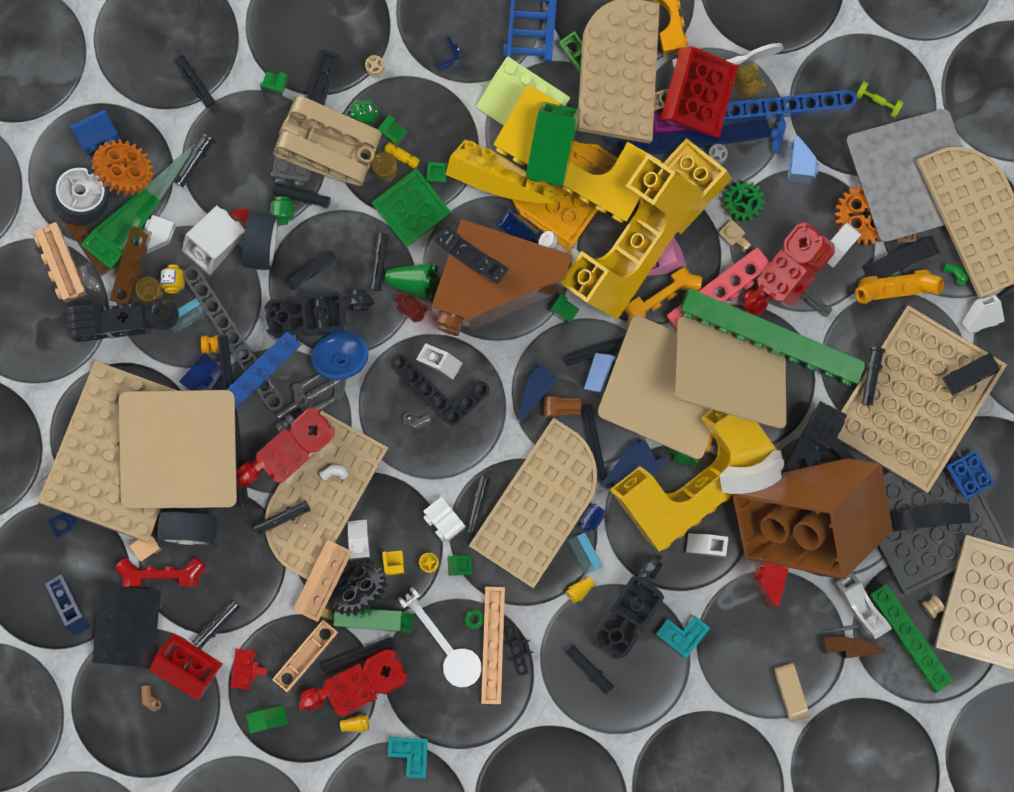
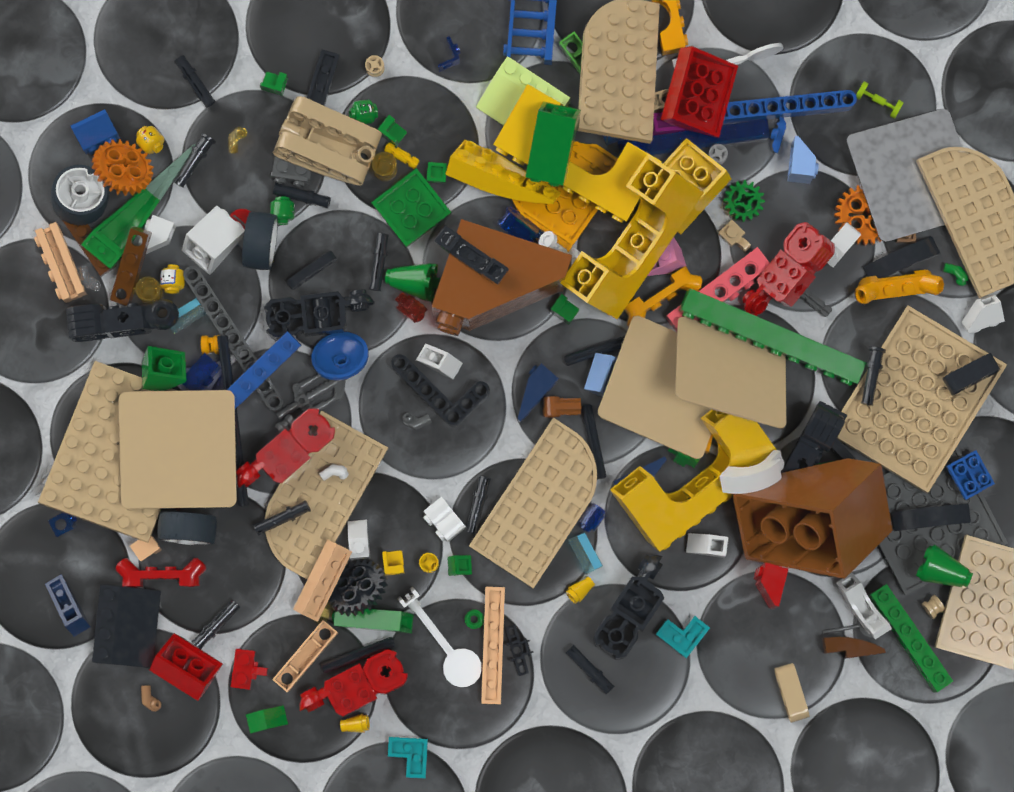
dark blue slope [602,439,656,487] -> none
clear yellow wheel [735,62,767,97] -> none
none -> yellow head [136,126,164,154]
none -> green slope [142,346,186,391]
none -> clear yellow arm [228,127,247,154]
none -> green cone [916,545,973,588]

